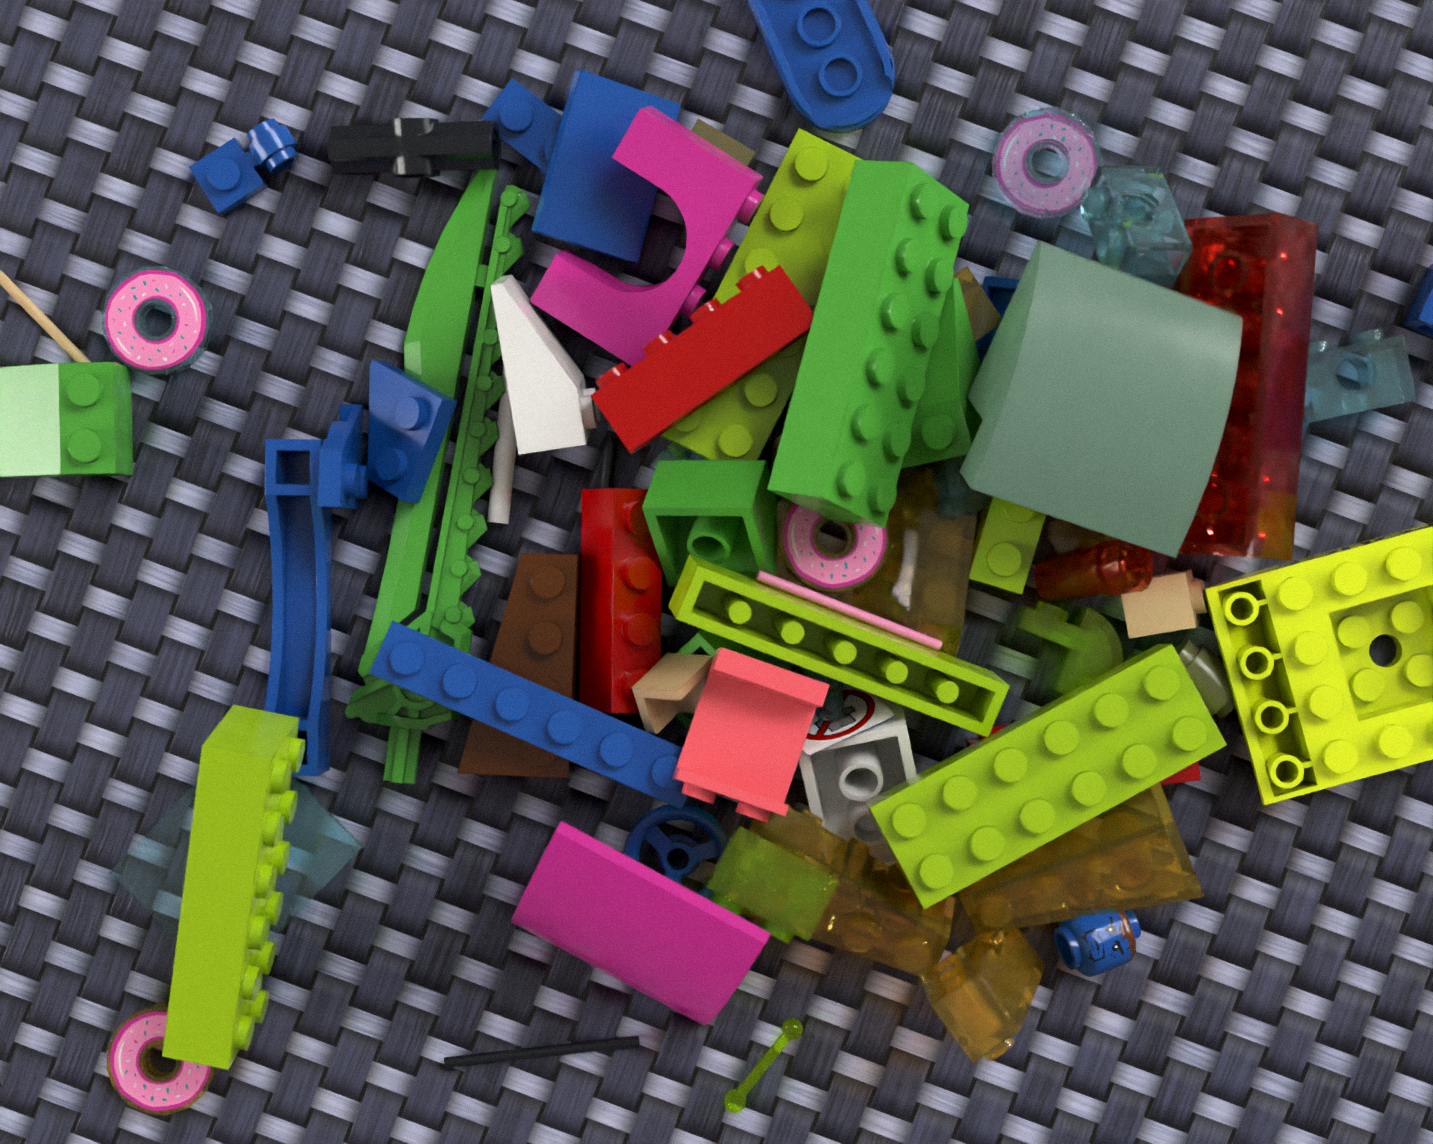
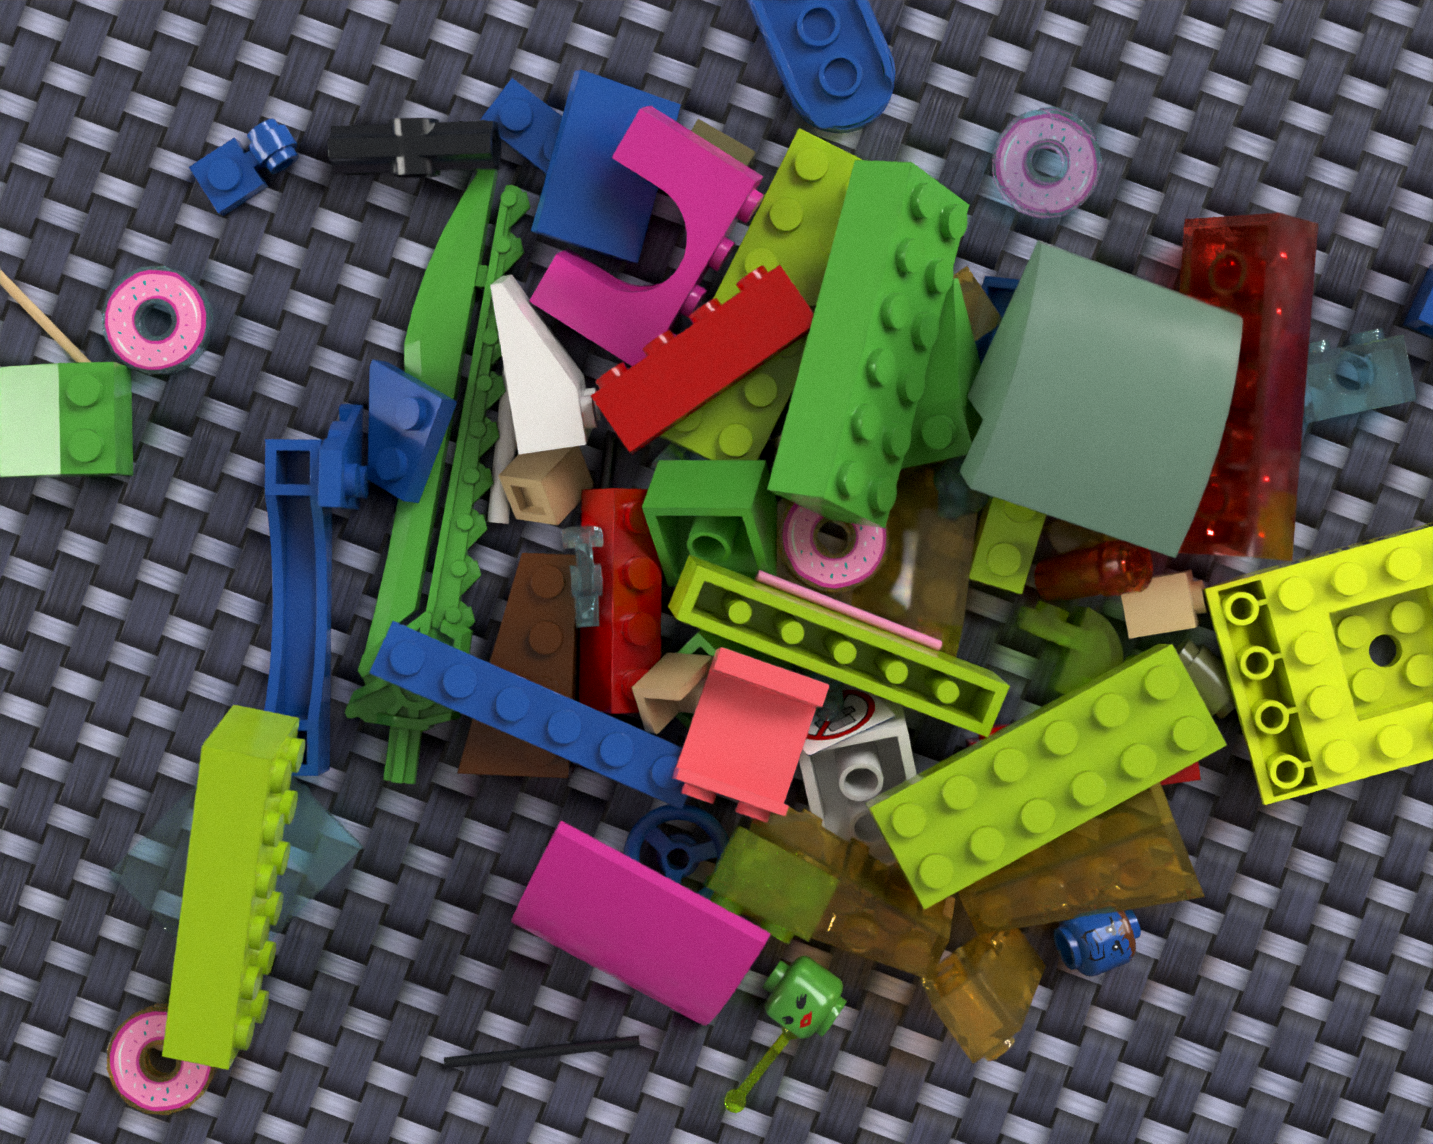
clear light blue brick [1080,164,1194,286] -> none
none -> tan panel [498,446,593,525]
none -> clear light blue piece [562,526,604,627]
none -> bright green head [762,956,847,1039]

